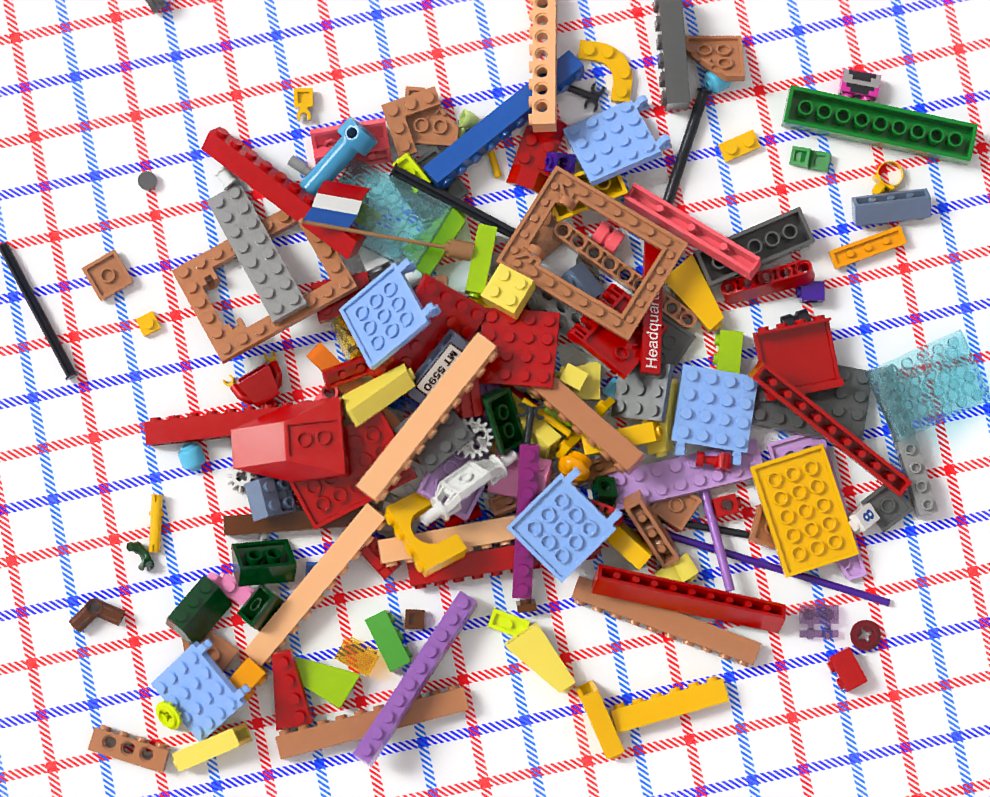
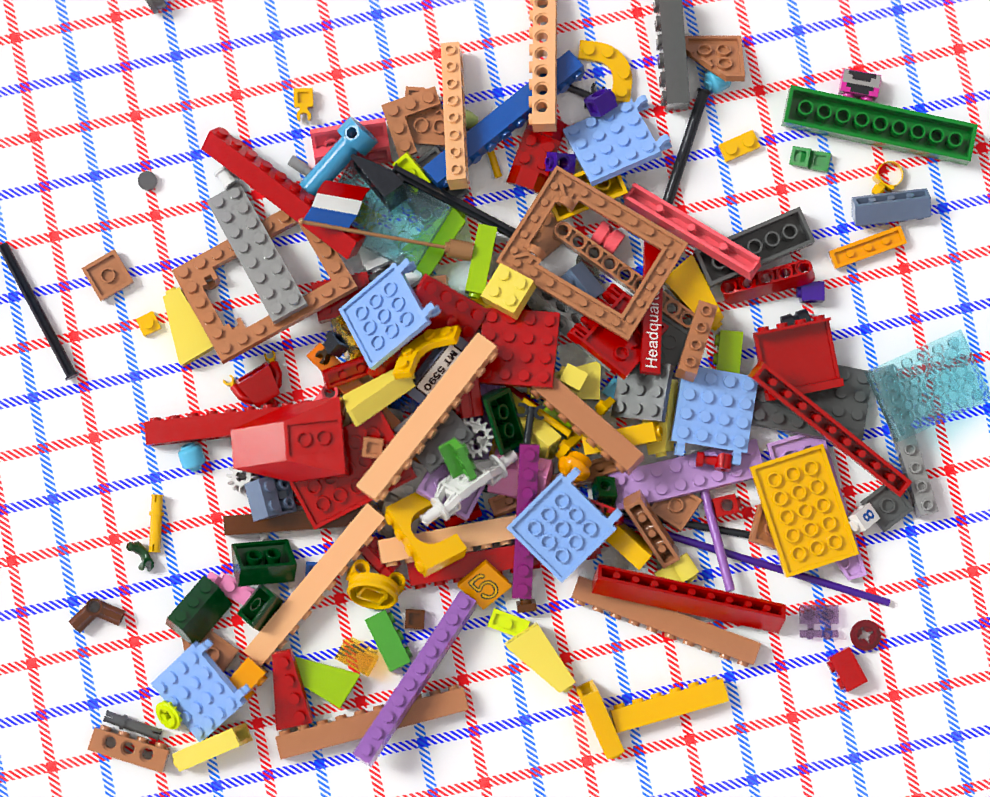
none -> dark grey pin [103,710,162,741]
none -> light yellow slope [163,287,214,367]
none -> black piece [315,330,350,365]
none -> yellow piece [345,559,406,610]
none -> black slope [350,154,408,212]
none -> nougat plate [362,436,384,459]
none -> yellow plate [392,325,461,380]
none -> bright green bracket [438,438,477,481]
none -> light nougat brick [440,41,469,190]
none -> light orange tile [457,560,512,610]
none -> dark purple brick [584,89,618,117]
none -> nougat brick [675,300,718,382]

